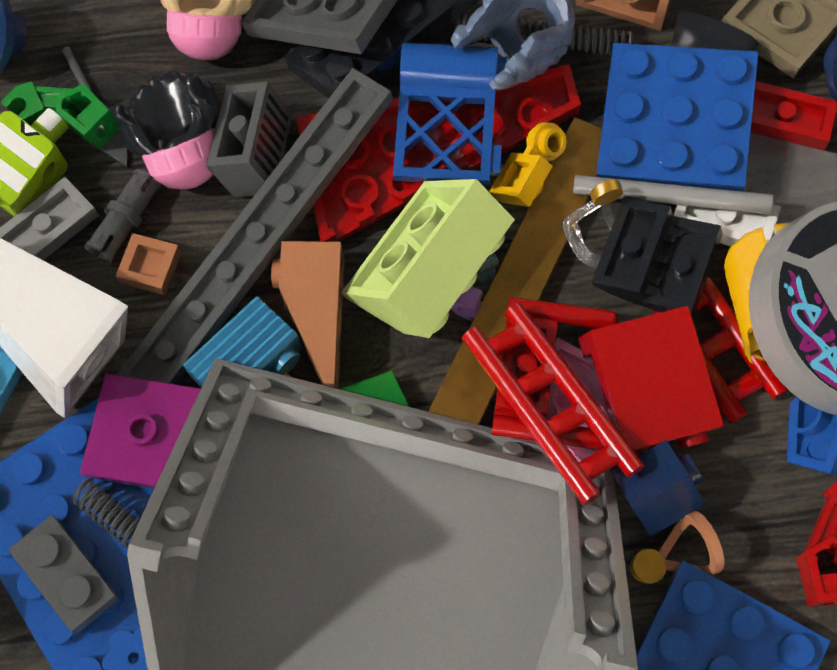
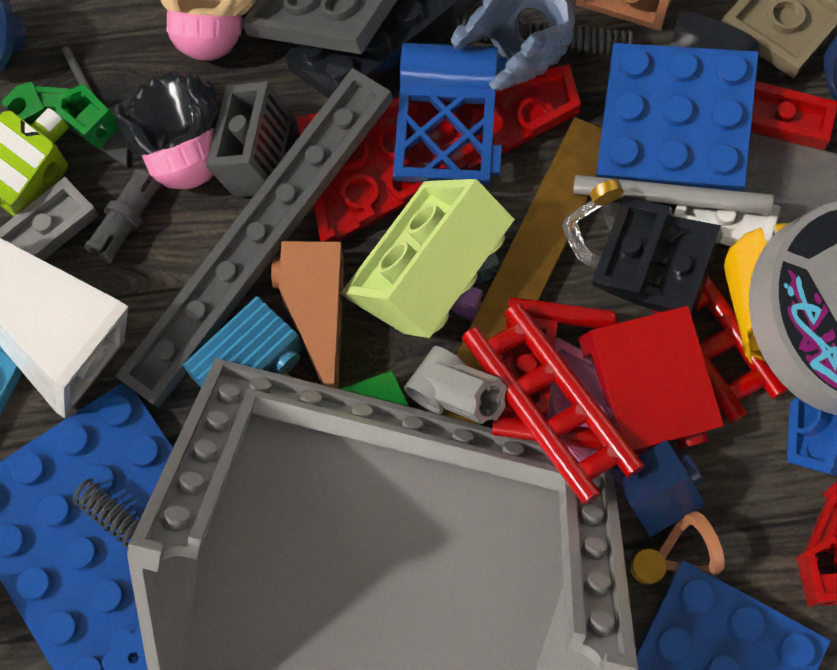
dark grey plate [8,514,120,634] -> none
magenta plate [80,374,201,489] -> none
nougat plate [115,233,182,296] -> none
yellow plate [489,122,567,207] -> none
none -> light grey piece [404,346,507,424]

